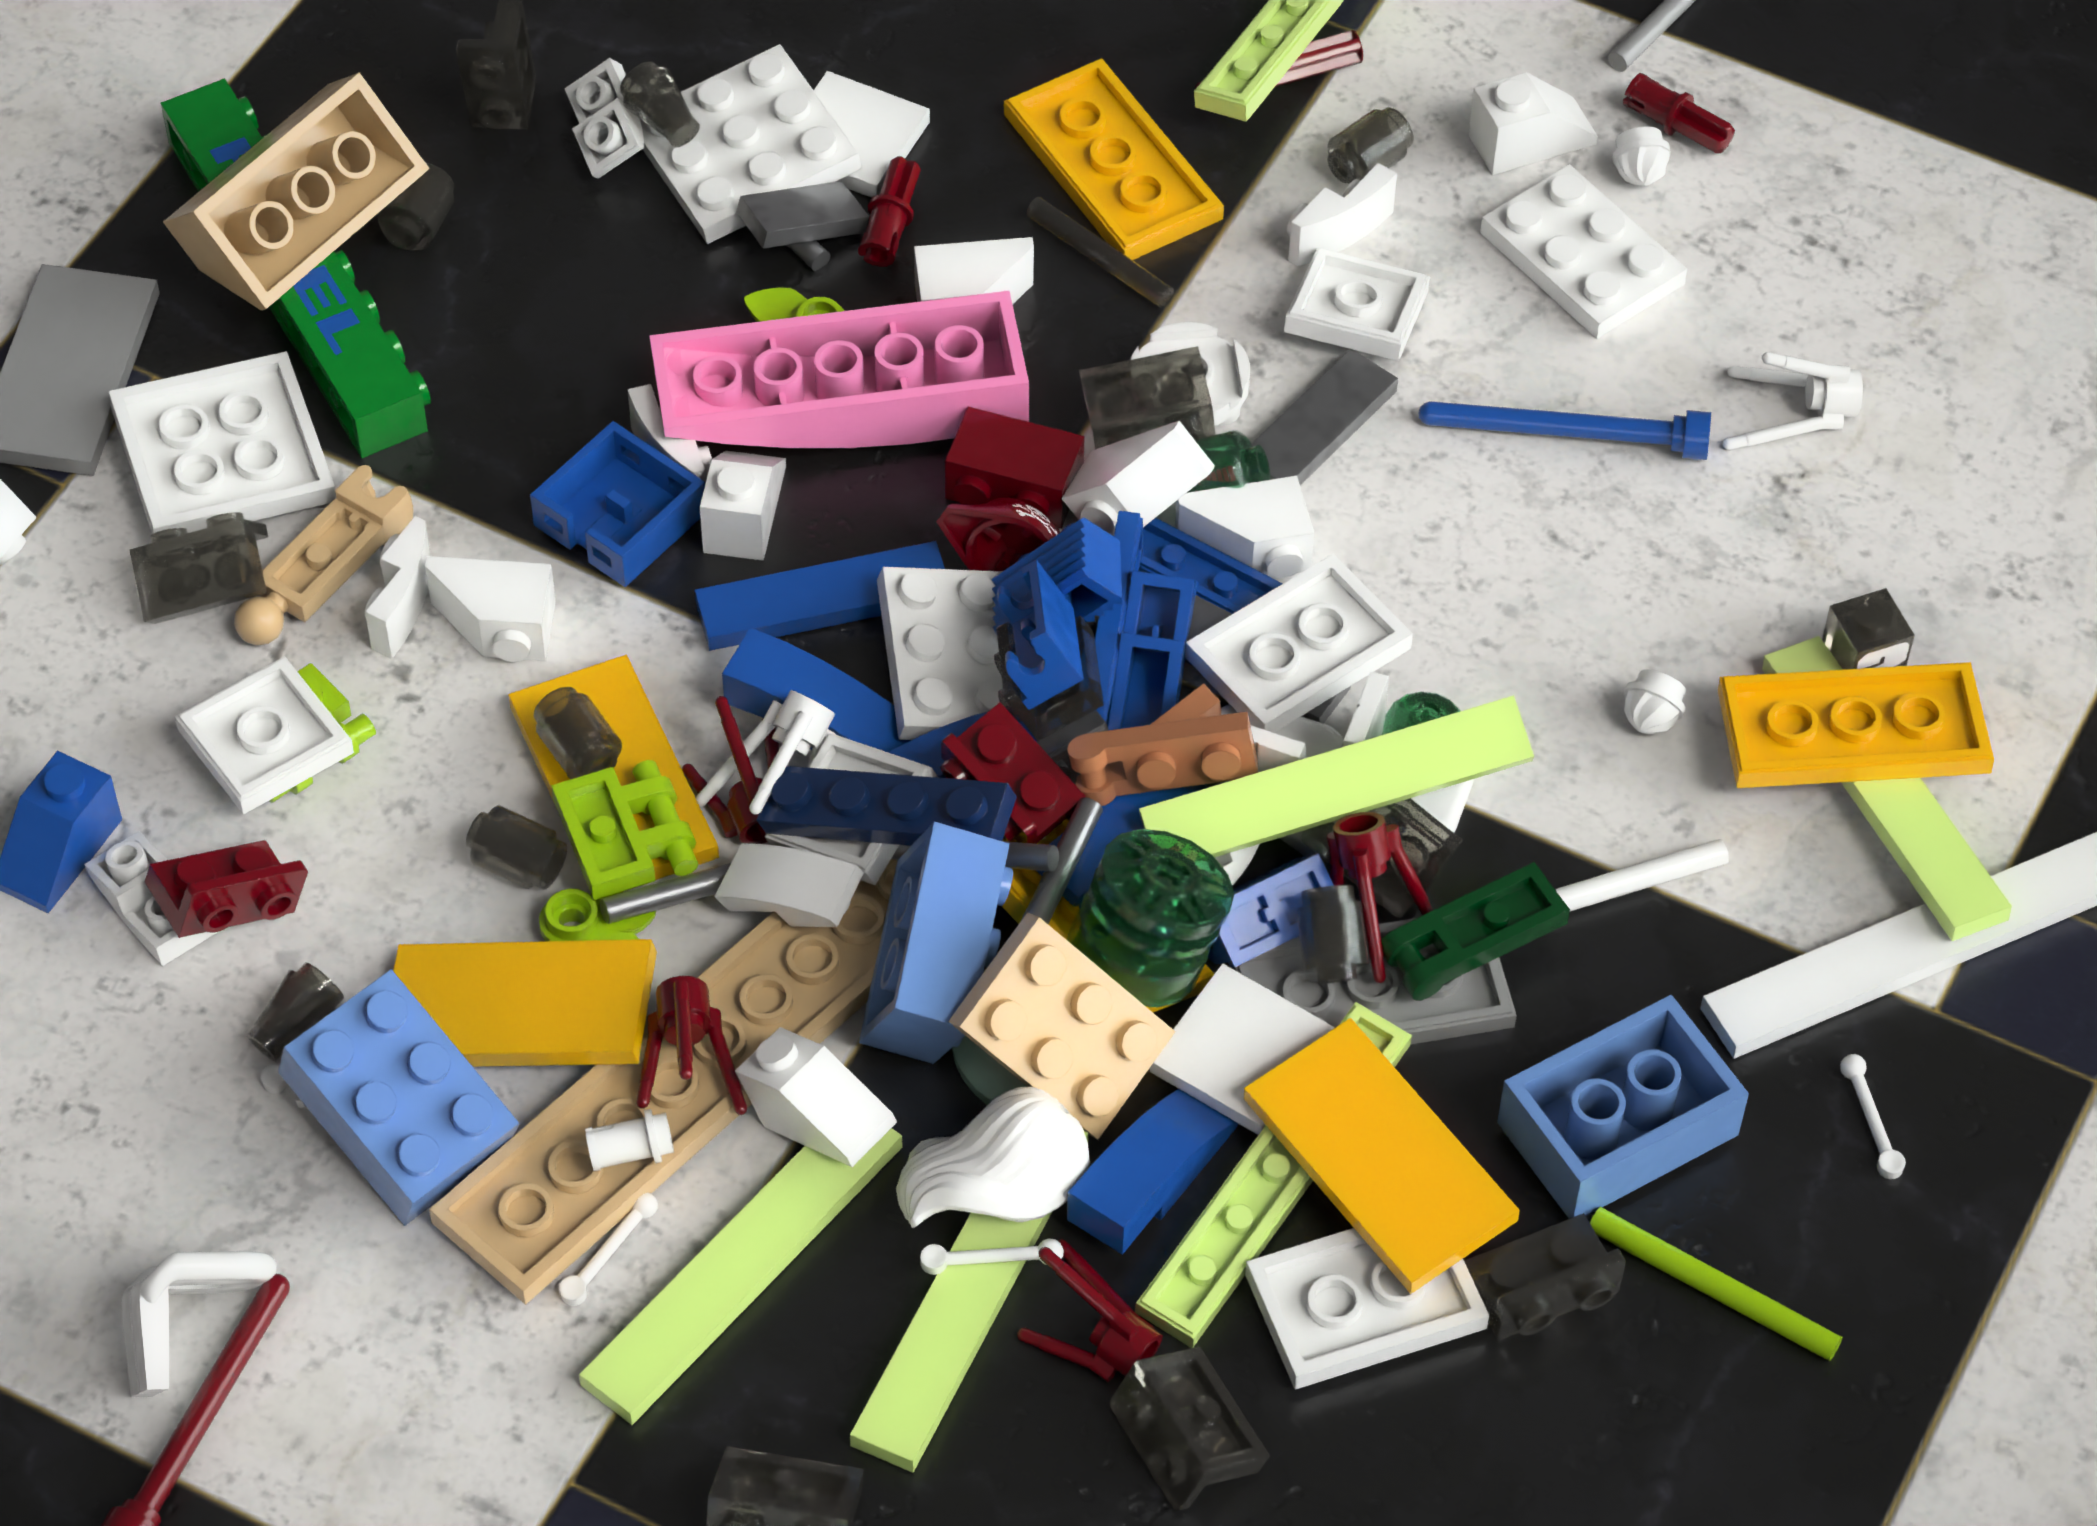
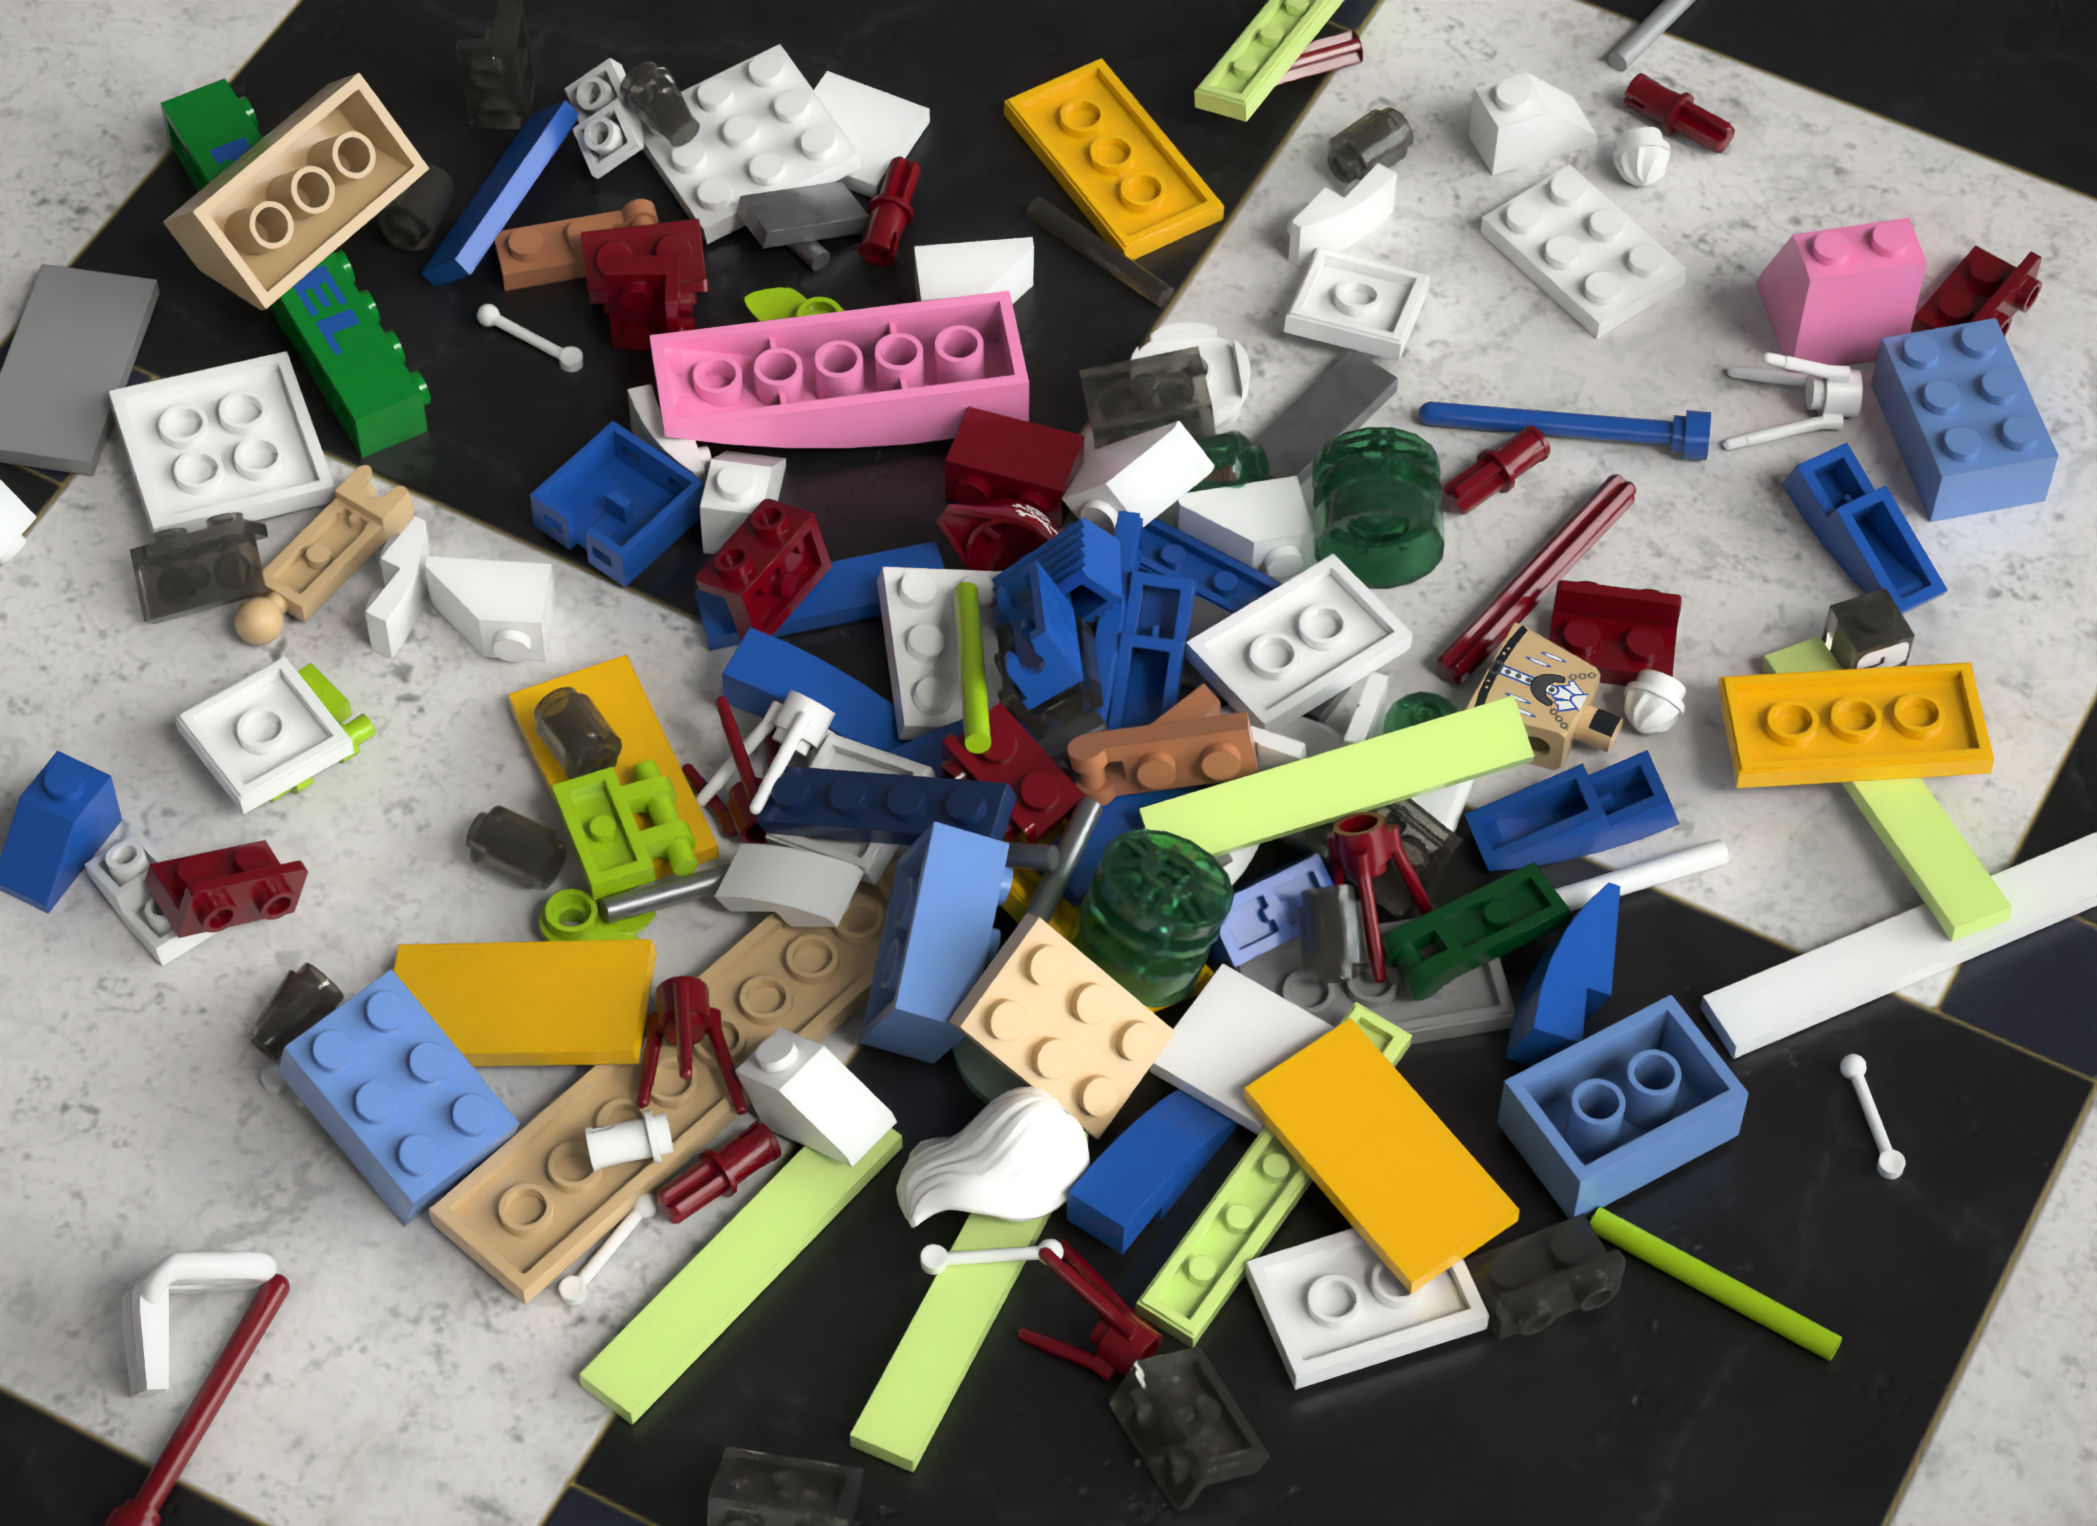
none -> blue tile [421,100,579,287]
none -> white hinge [477,304,583,372]
none -> nougat plate [494,199,659,291]
none -> dark red bracket [580,218,709,314]
none -> dark red bracket [605,255,695,351]
none -> dark red axle [654,1121,781,1224]
none -> dark red bracket [695,498,832,641]
none -> lime bar [953,582,991,754]
none -> clear green wheel [1312,427,1445,589]
none -> dark red axle [1435,474,1636,685]
none -> dark red axle [1441,425,1551,515]
none -> blue slope [1465,750,1680,871]
none -> tan torso [1466,622,1623,770]
none -> blue slope [1505,882,1620,1067]
none -> dark red bracket [1549,580,1682,686]
none -> bright pink slope [1757,218,1927,373]
none -> blue slope [1782,442,1948,619]
none -> medium blue brick [1871,318,2059,522]
none -> dark red bracket [1910,245,2042,337]

